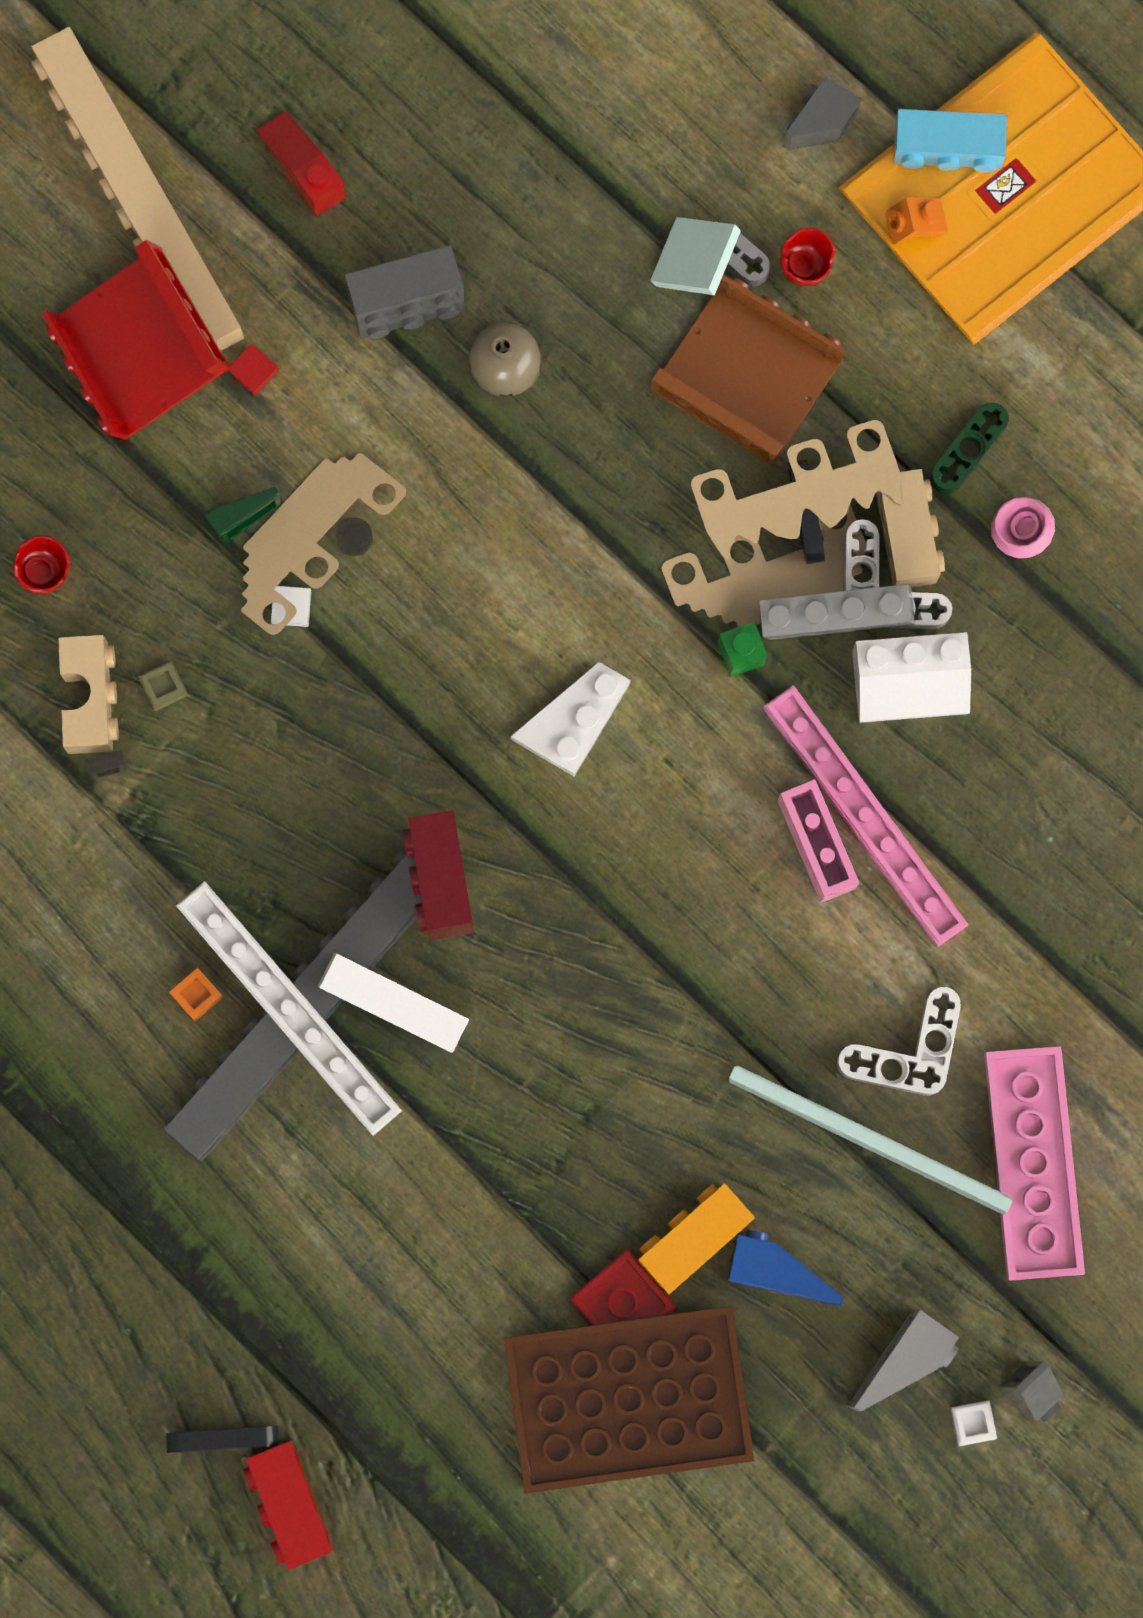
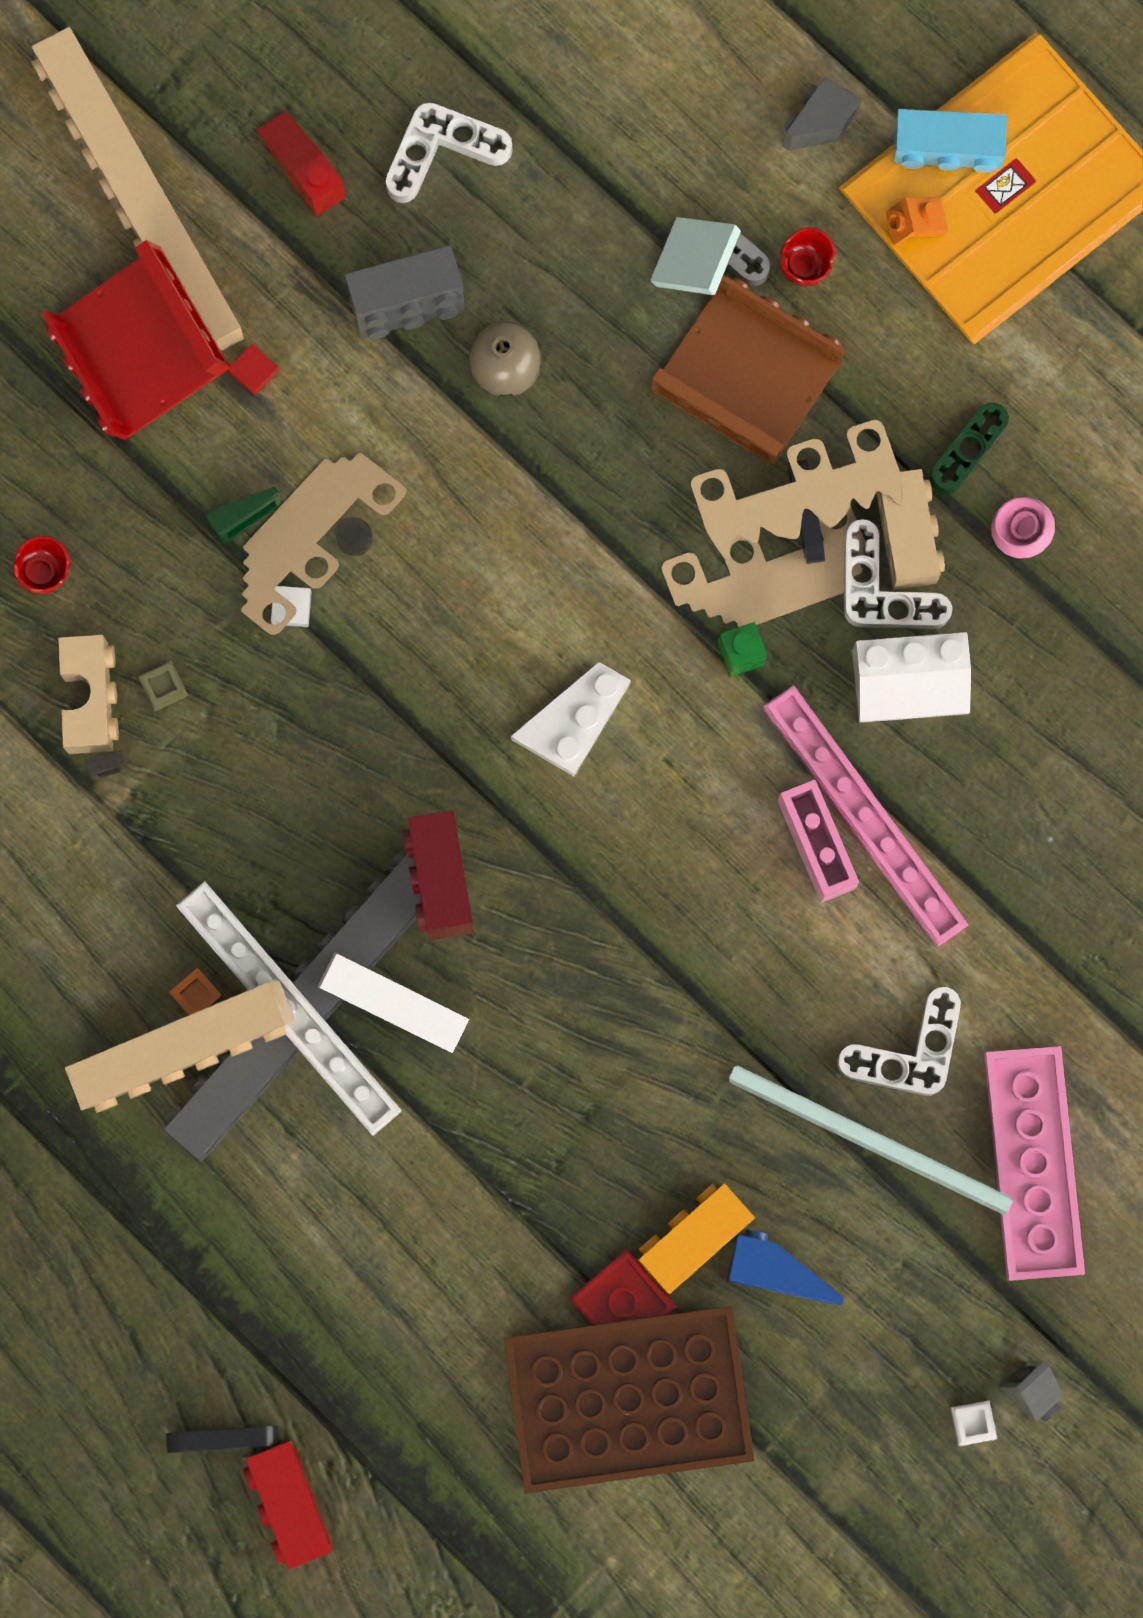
light grey brick [759,584,915,640] -> none
light grey slope [847,1310,959,1412] -> none
none -> tan brick [65,980,296,1113]
none -> white beam [386,103,512,203]

